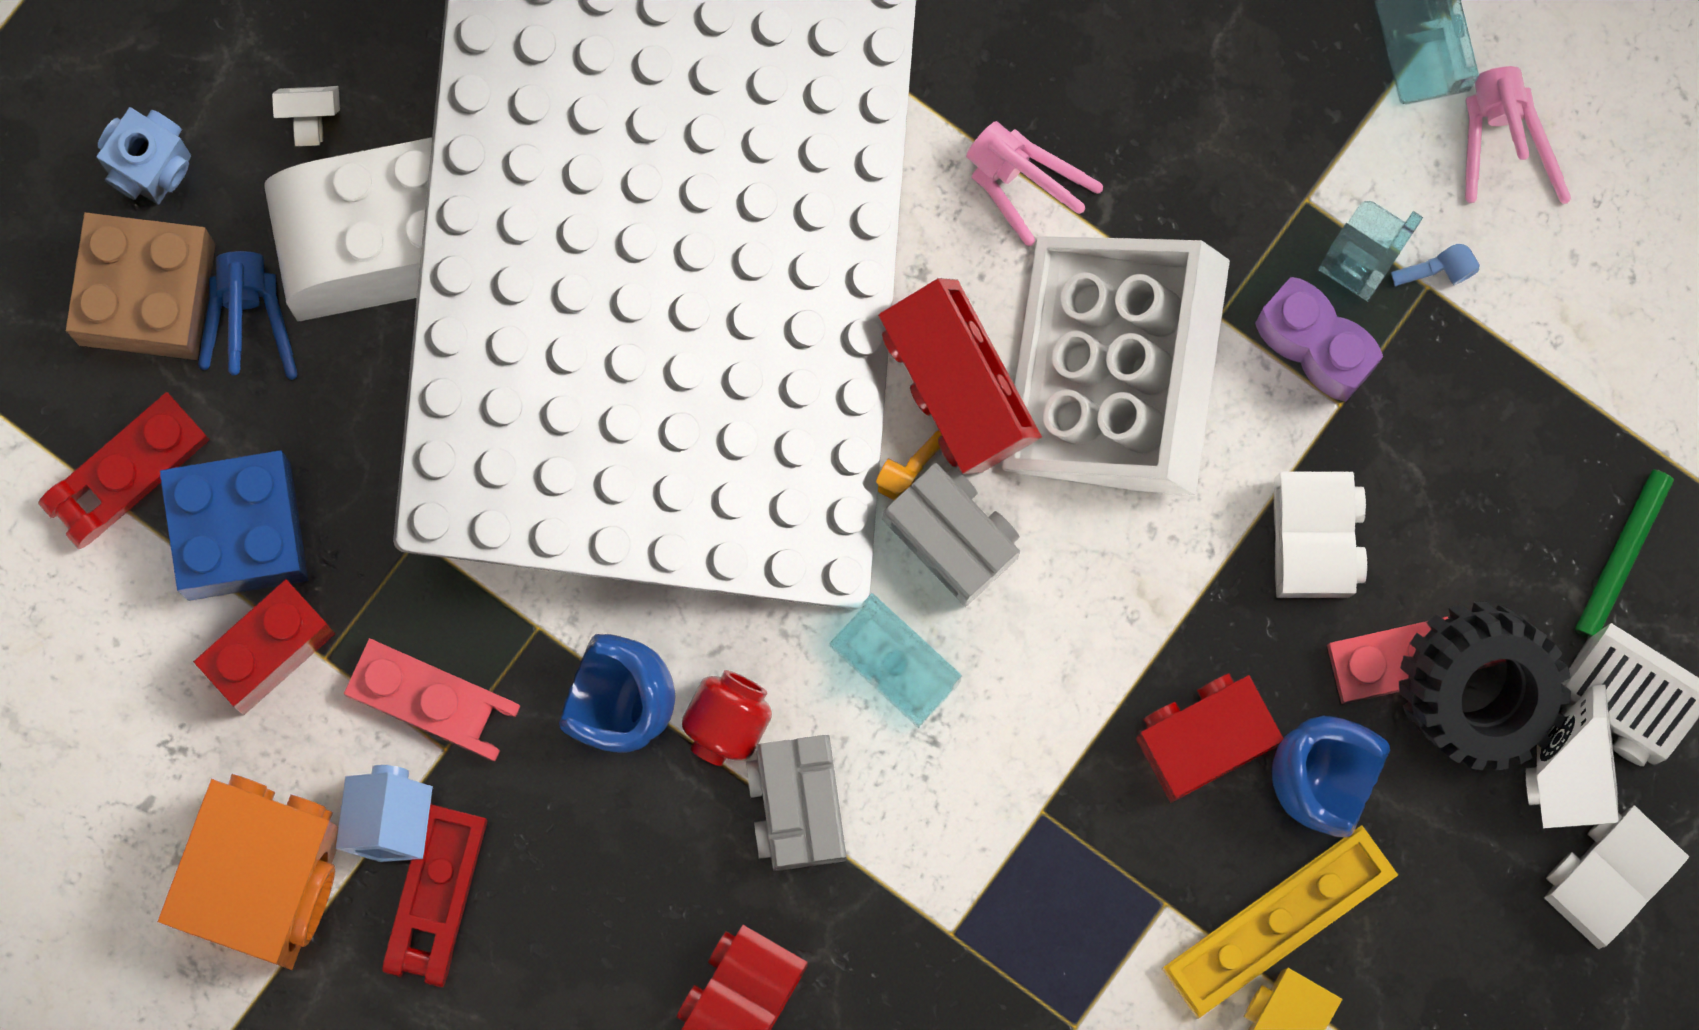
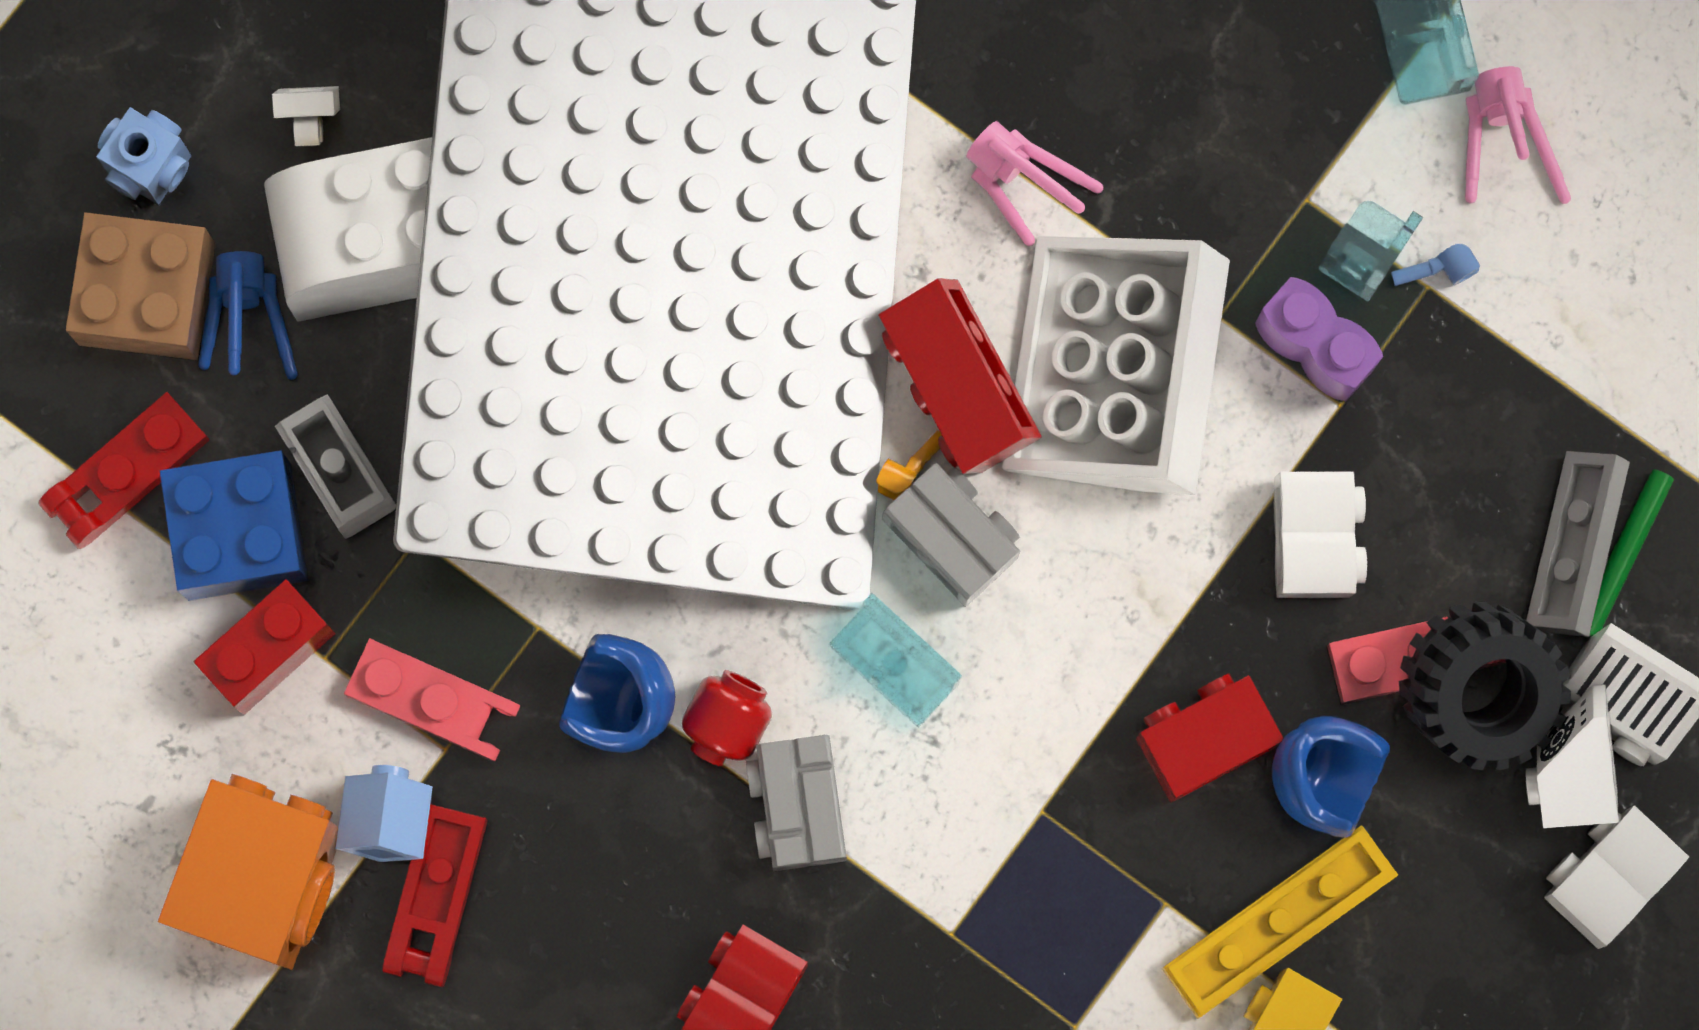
none -> light grey brick [275,394,396,539]
none -> light grey plate [1526,451,1630,637]

